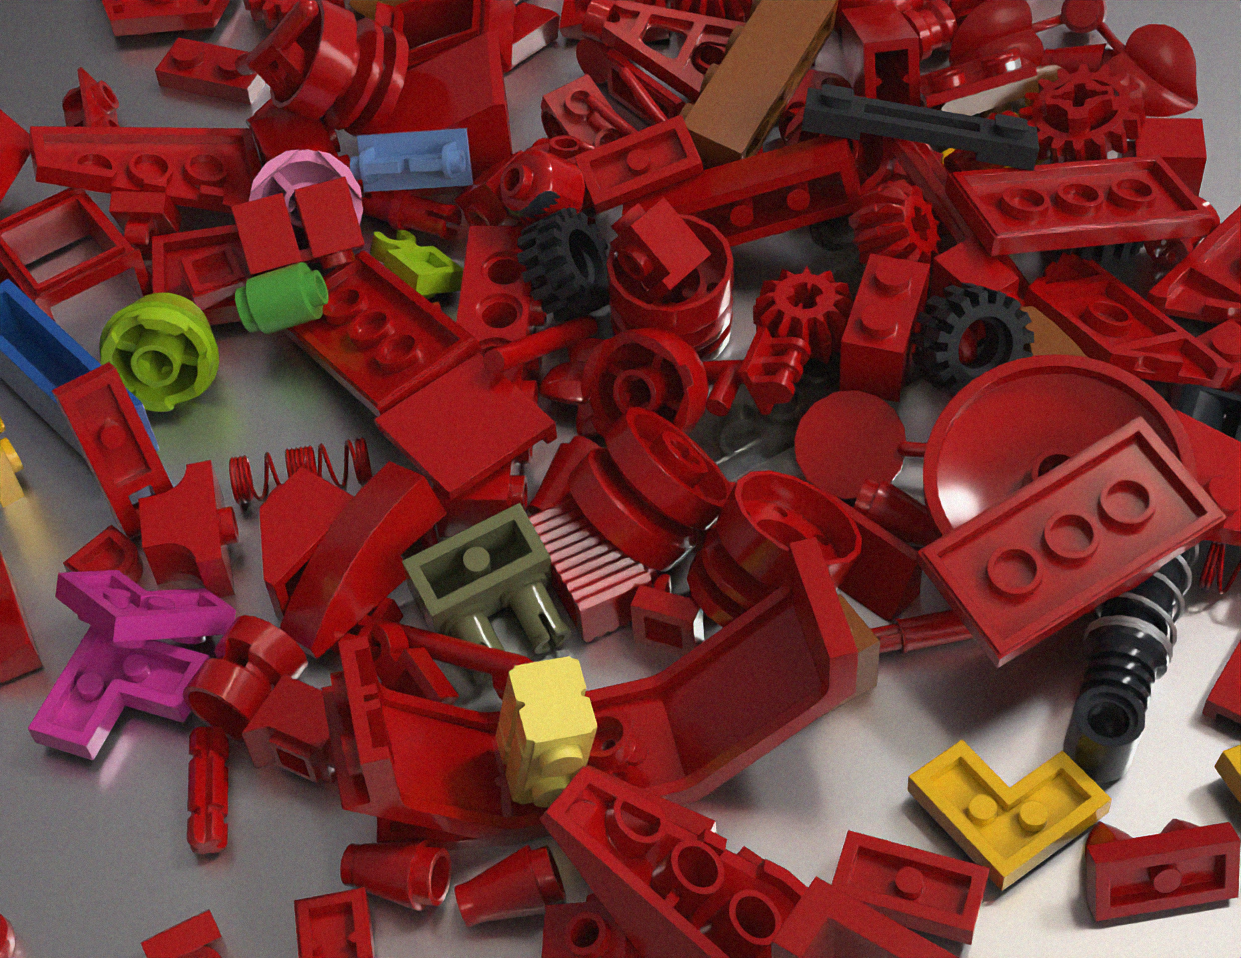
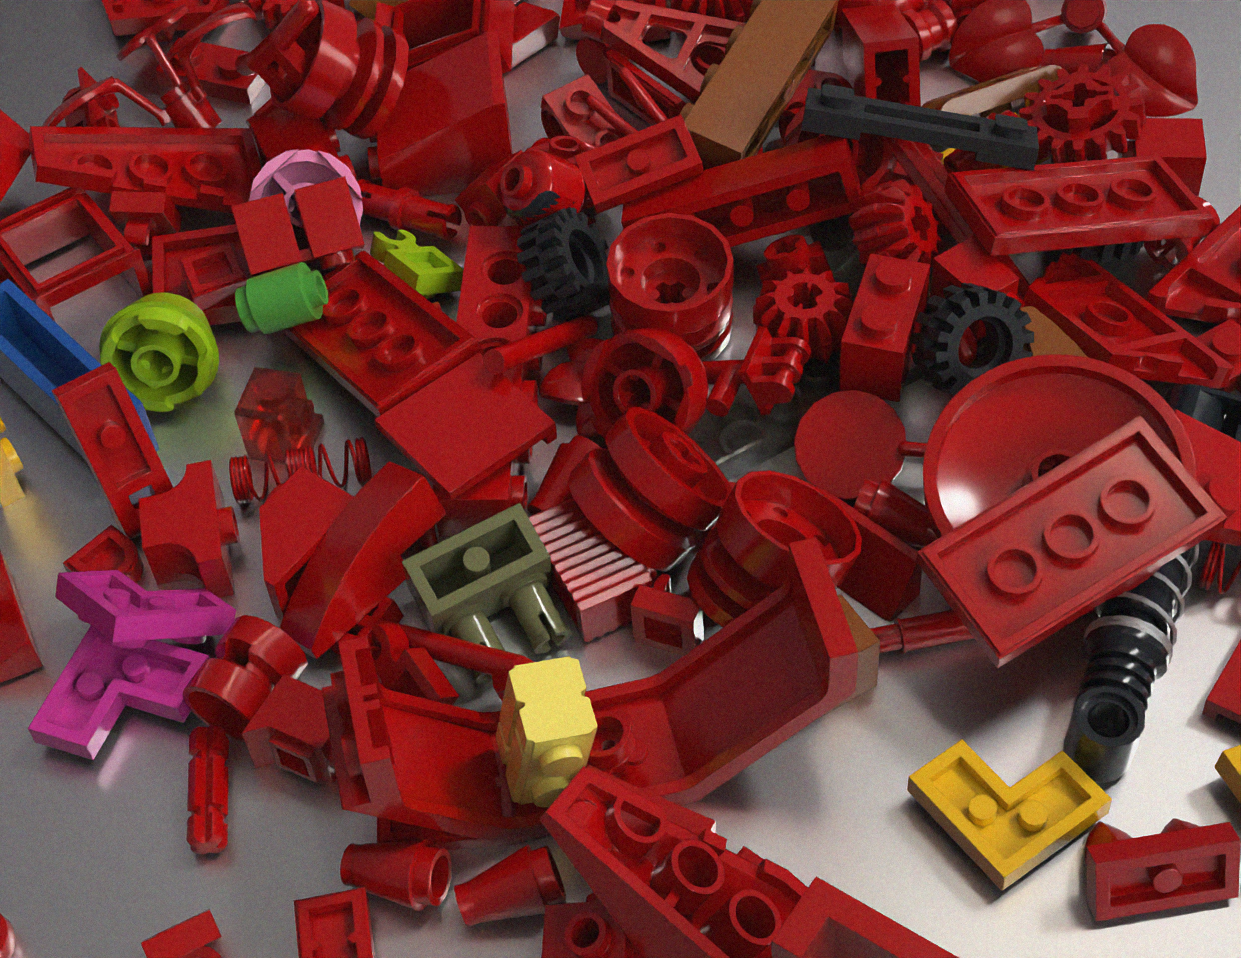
medium blue hinge [350,128,473,192] -> none
red brick [609,197,711,304] -> none
red plate [831,830,990,945] -> none
red piece [920,46,1038,108] -> none
none -> red plant [42,2,257,128]
none -> clear red brick [234,367,324,465]
none -> red gear [756,234,833,285]

